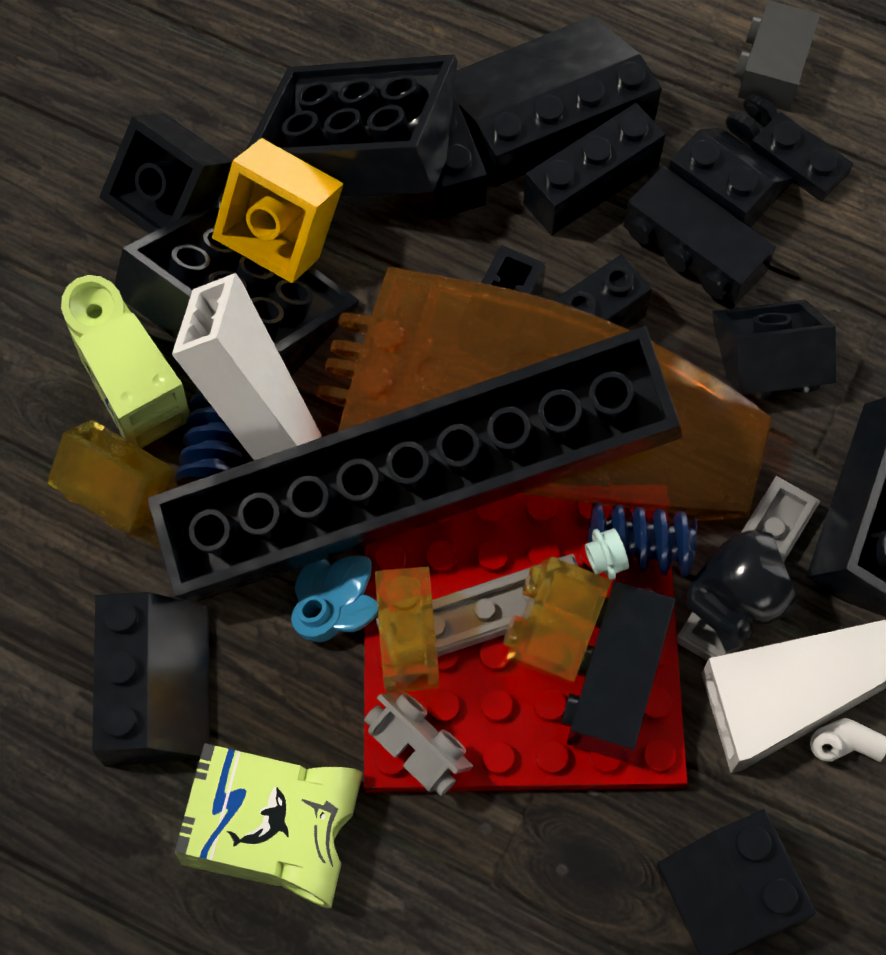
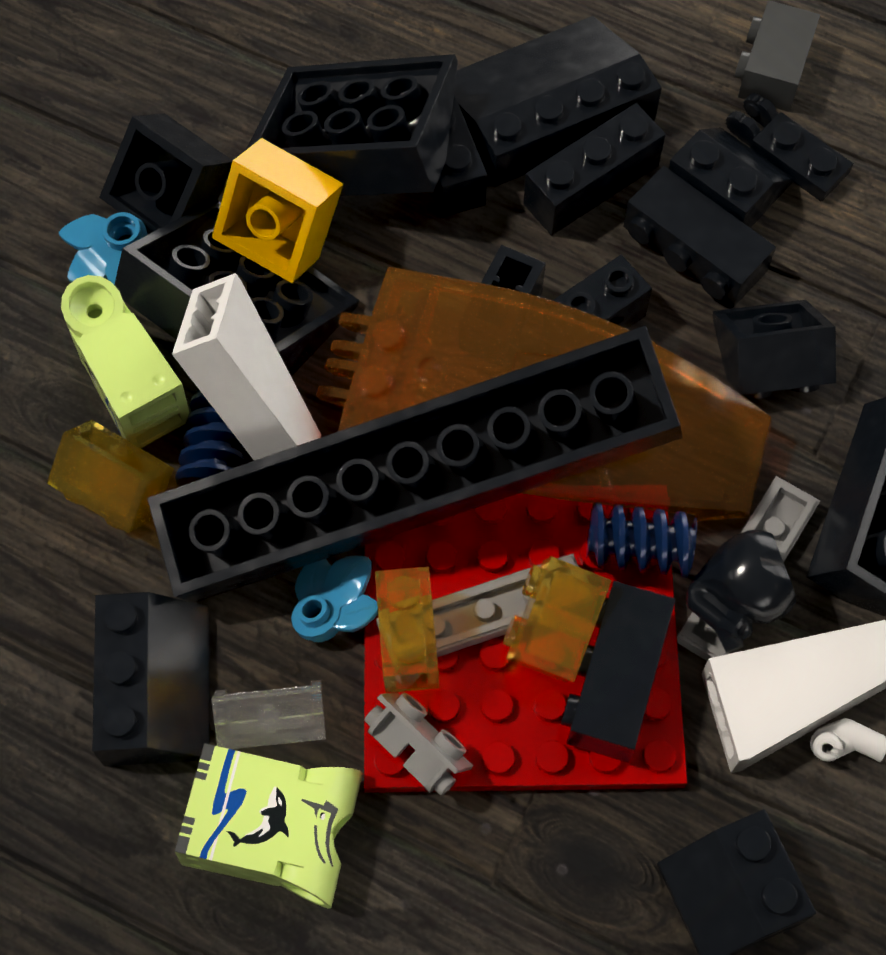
light aqua plate [585,528,629,580] -> none
none -> dark azure plate [59,212,148,284]
none -> clear hinge [211,680,326,749]

